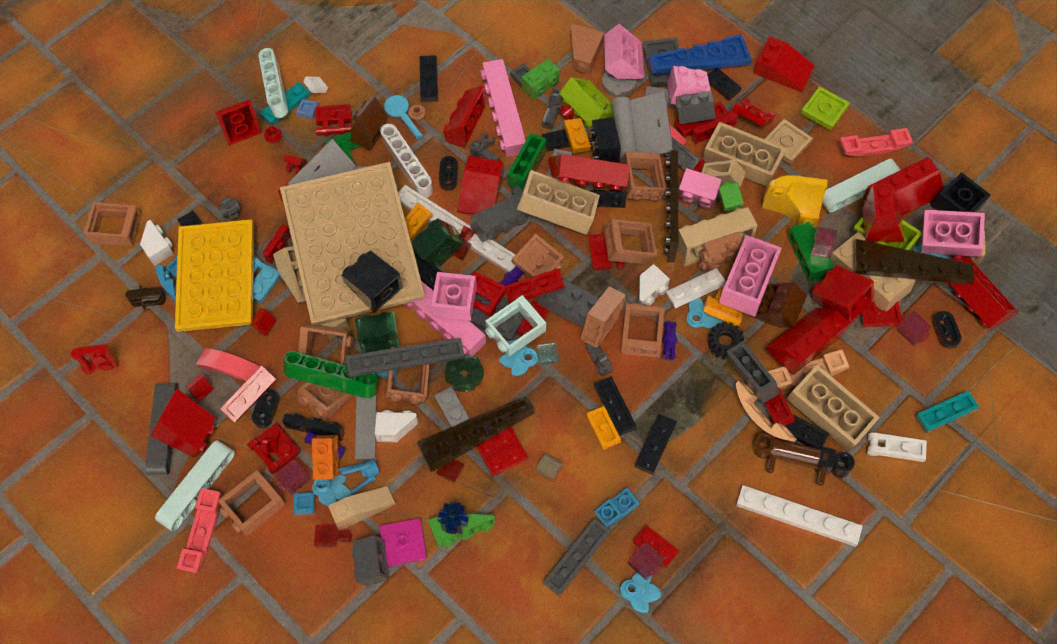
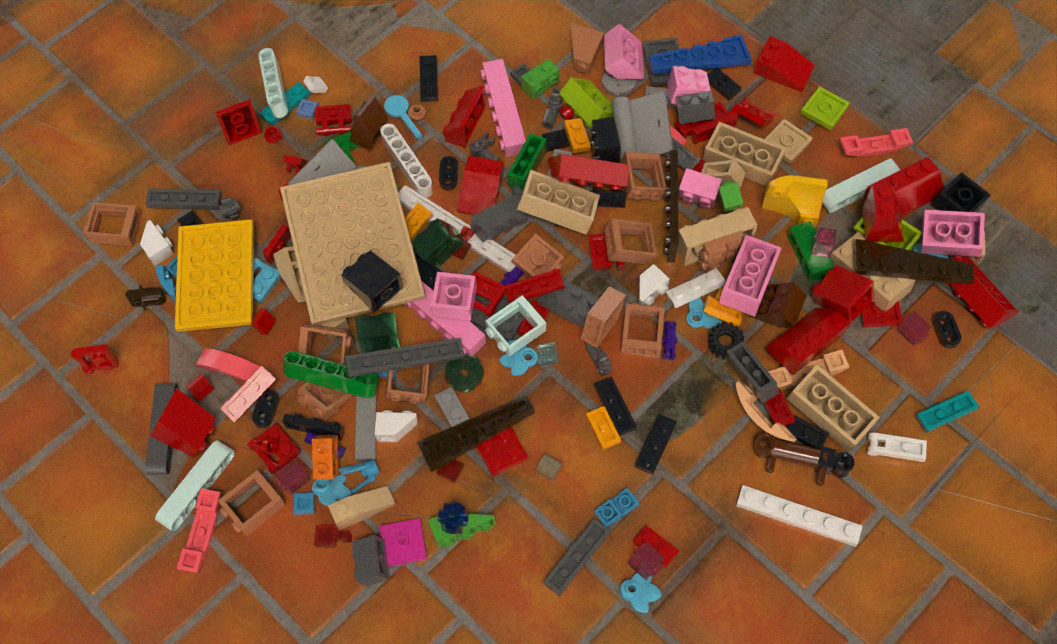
none -> dark grey plate [145,189,222,209]

